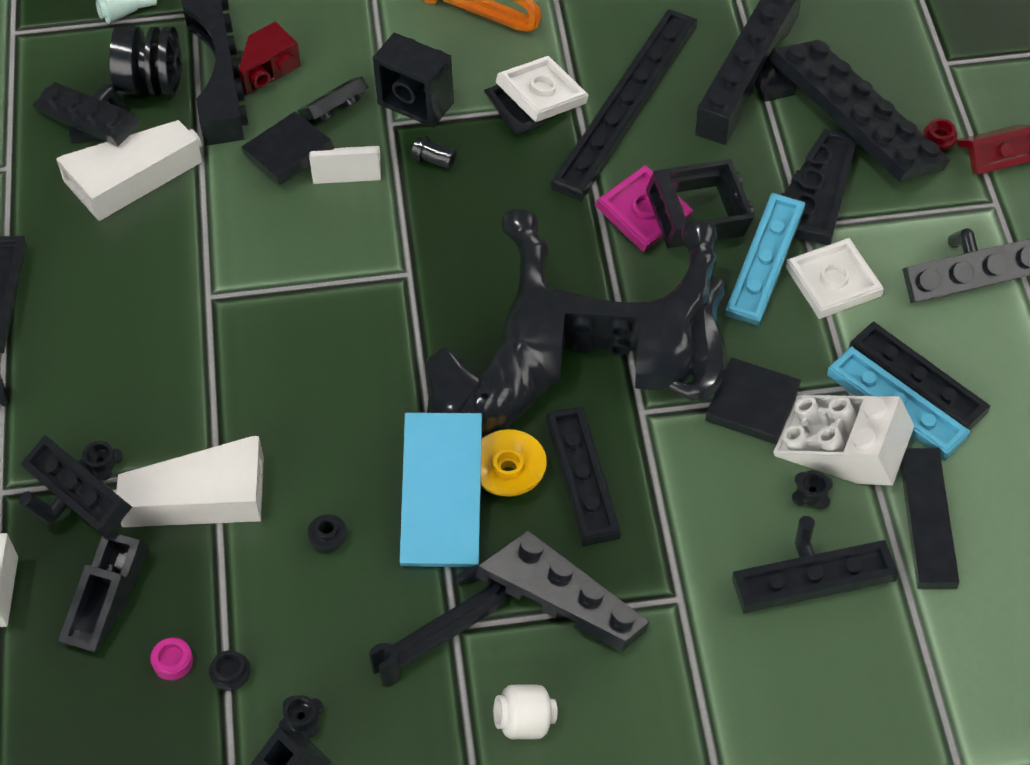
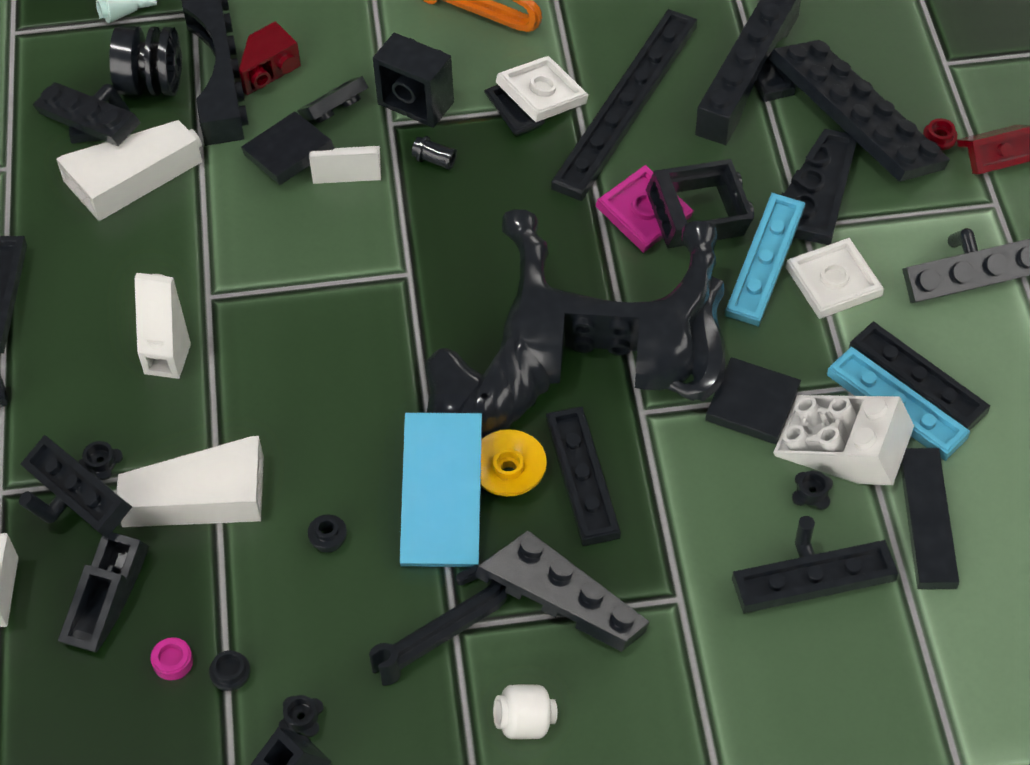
none -> white slope [134,273,191,379]

